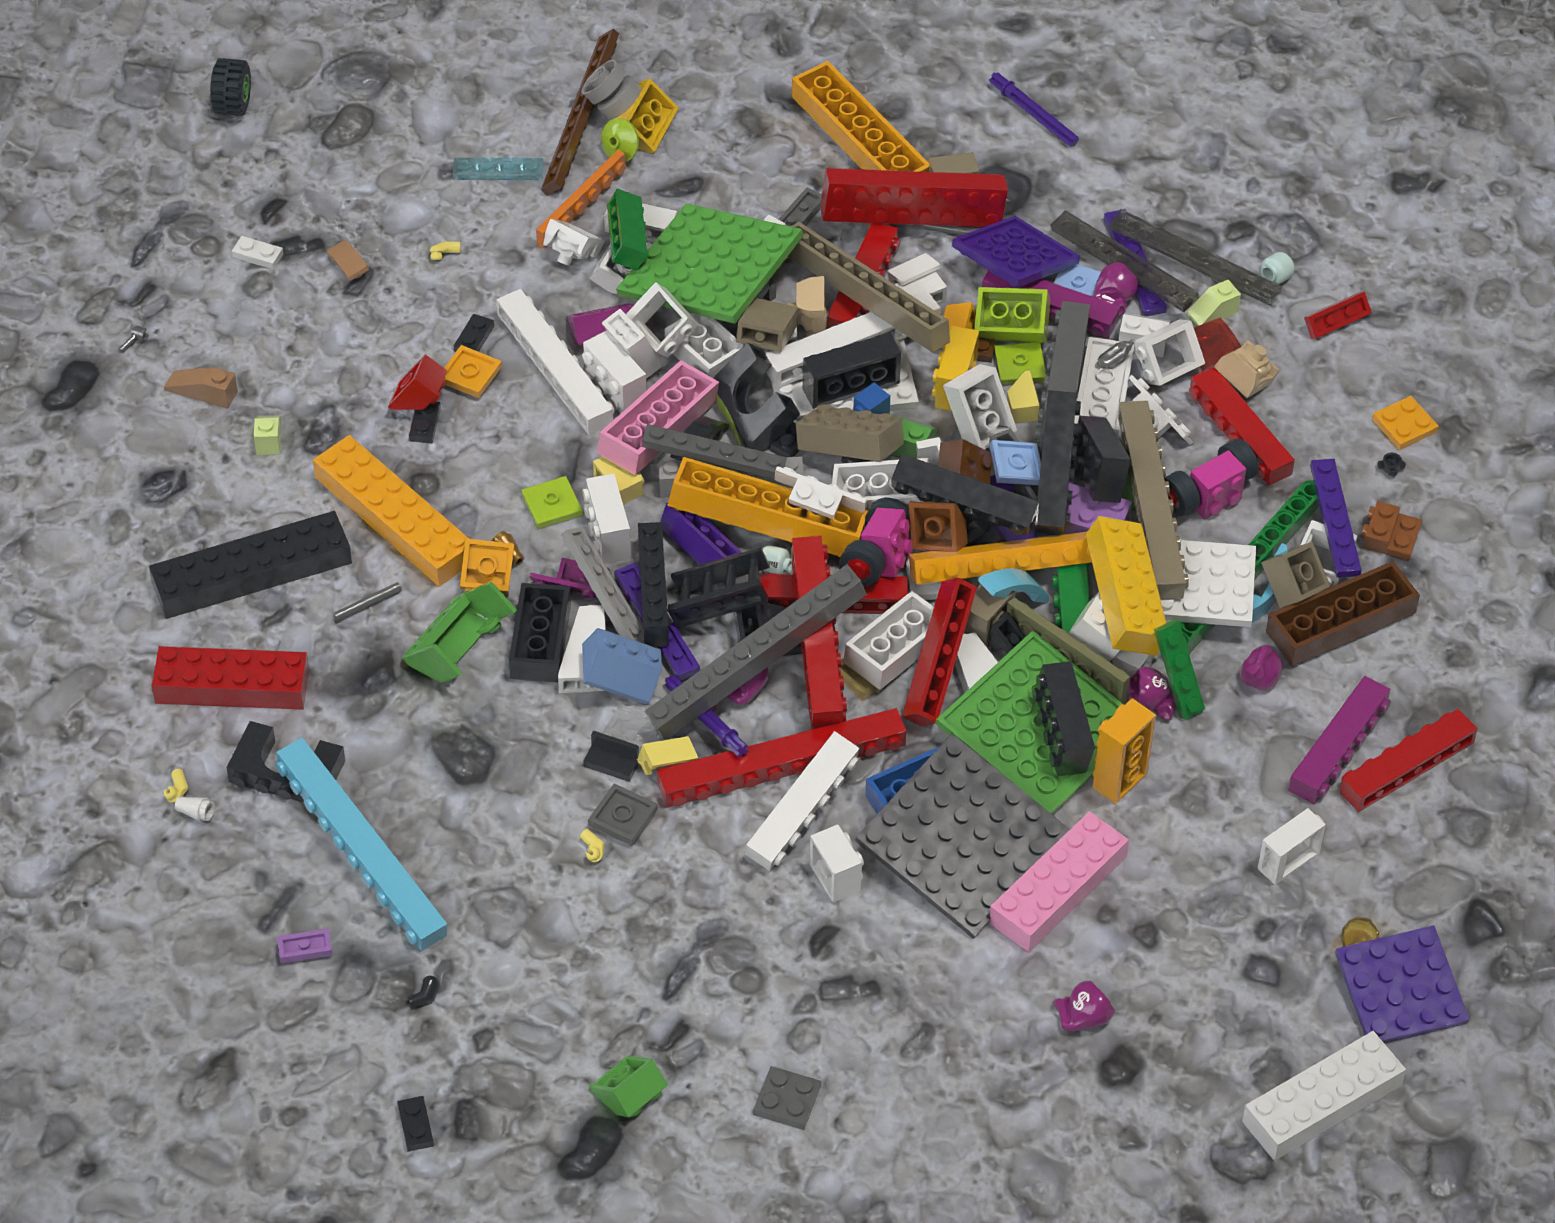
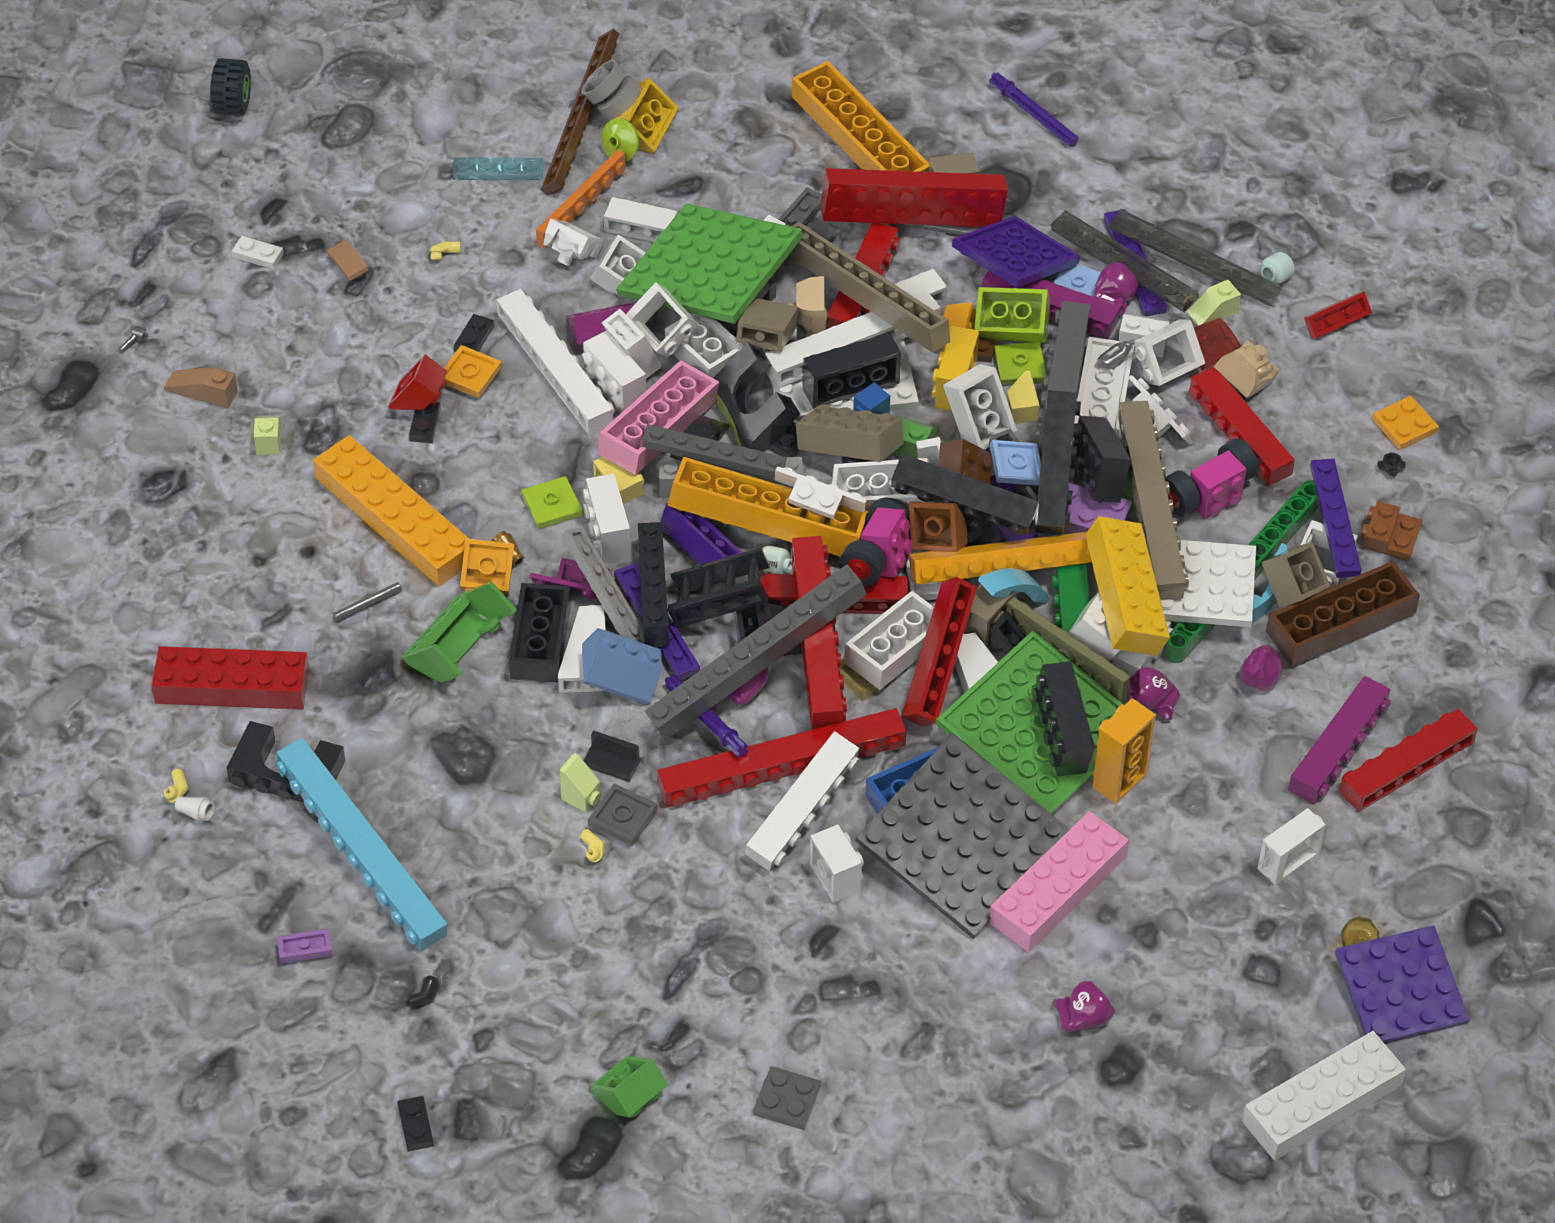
black brick [149,510,352,619] -> none
green brick [607,188,649,270] -> none
light yellow hinge [637,736,698,775] -> none
white panel [887,253,940,285] -> none
green plate [1154,619,1205,720] -> none
none -> yellowish green slope [559,753,602,813]

